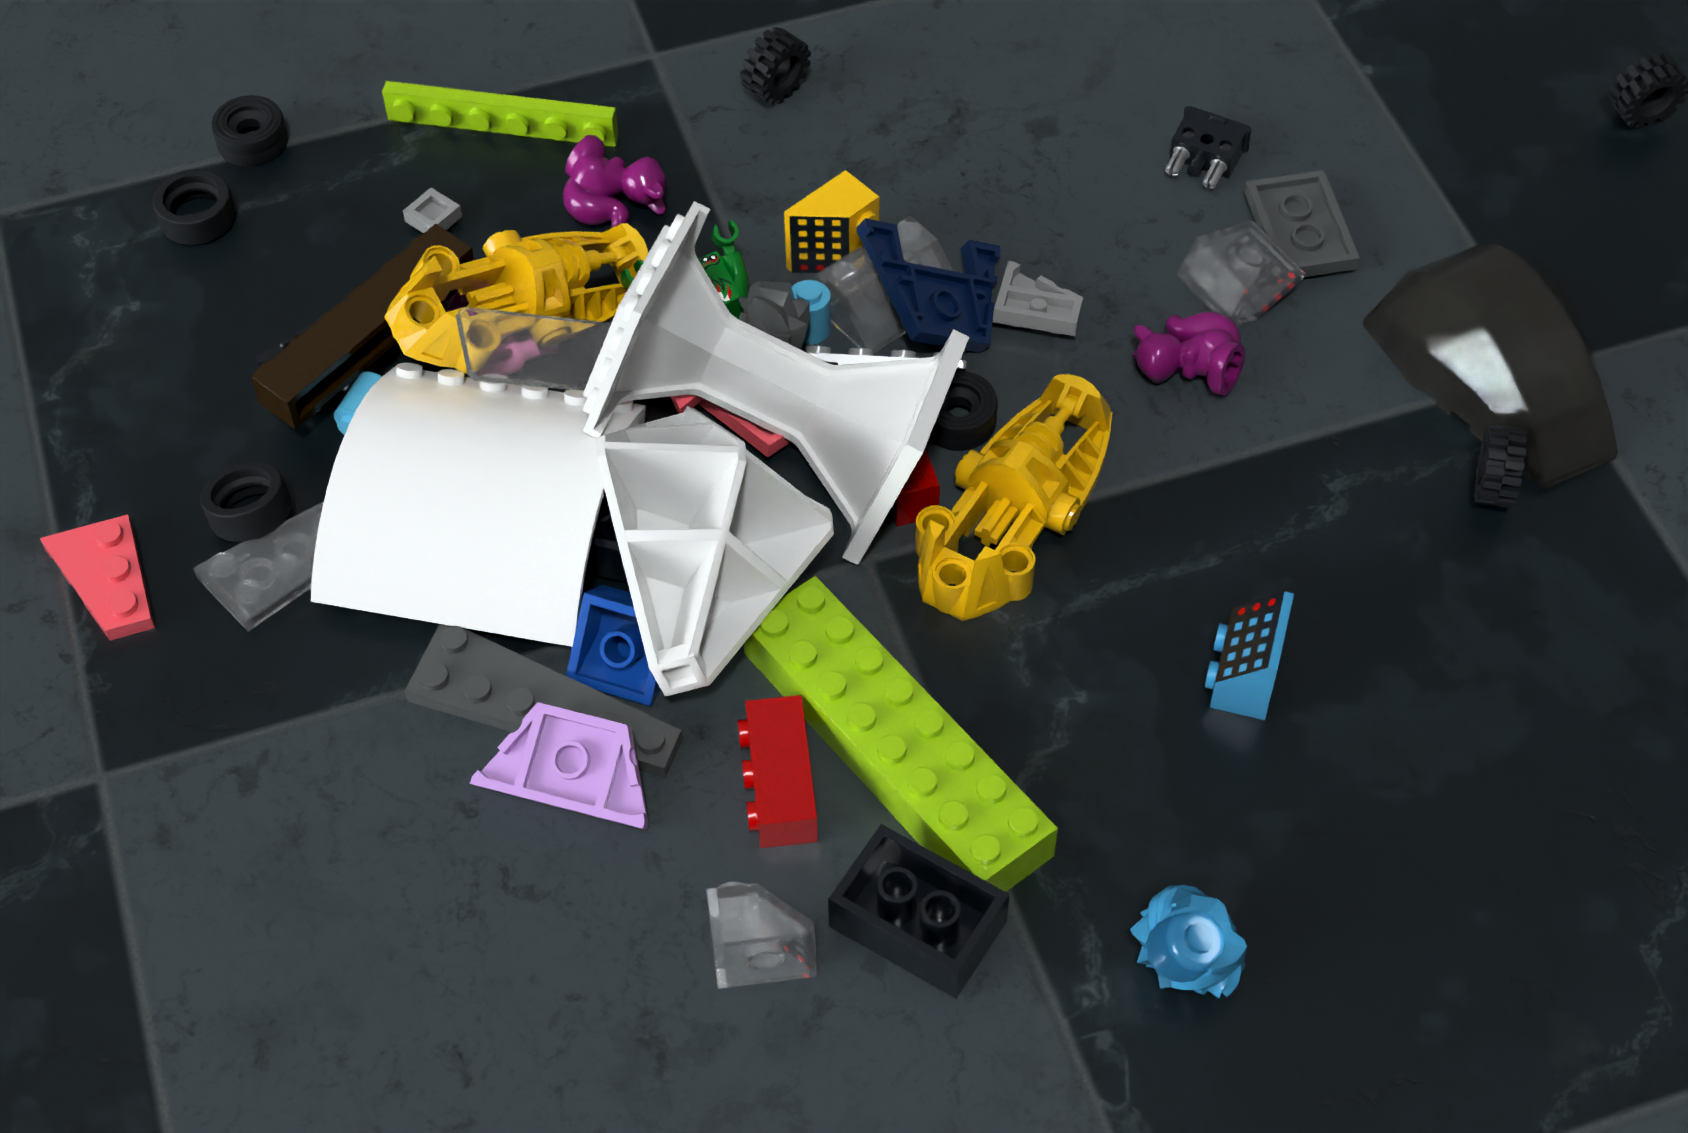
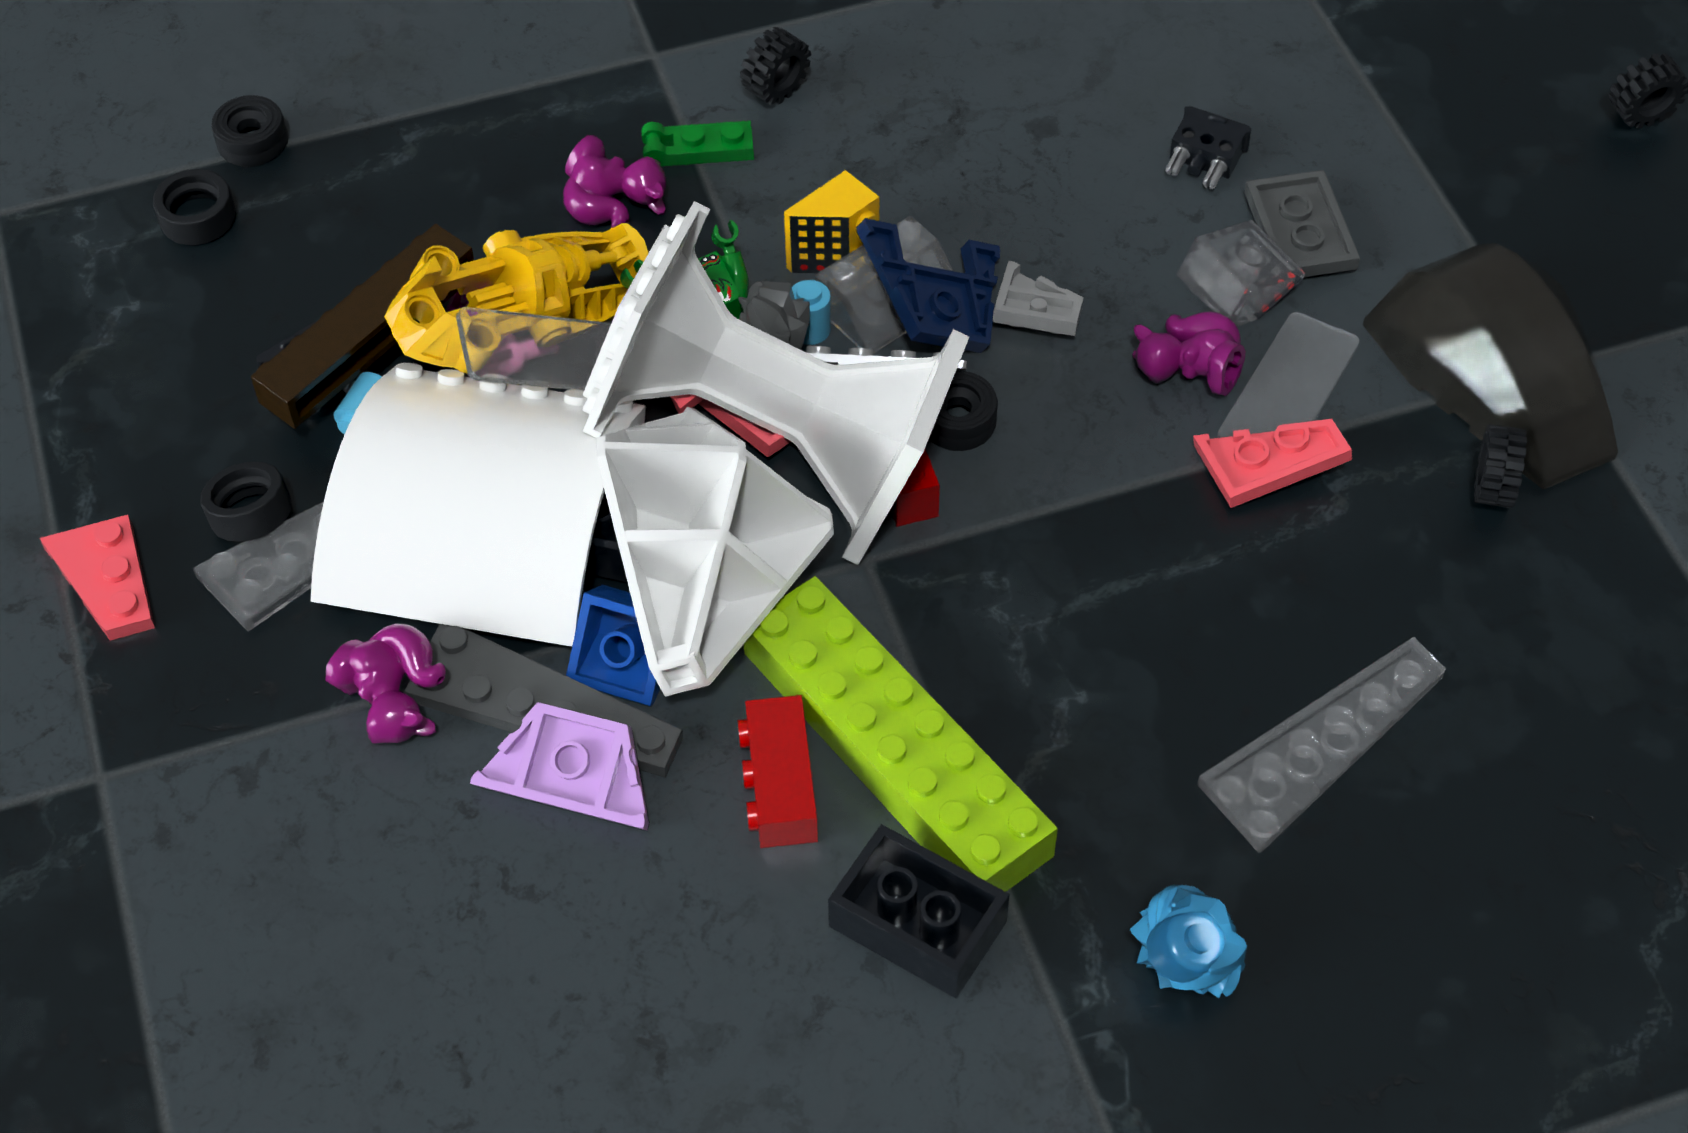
lime plate [382,81,619,147] -> none
light grey plate [403,188,462,233] -> none
clear slope [706,882,817,989] -> none
yellow piece [915,374,1113,621] -> none
slope [1204,591,1294,720] -> none
none -> magenta animal [325,624,446,743]
none -> green plate [641,120,754,166]
none -> coral wing [1193,419,1352,508]
none -> clear wing [1198,637,1446,853]
none -> clear piece [1217,312,1359,438]

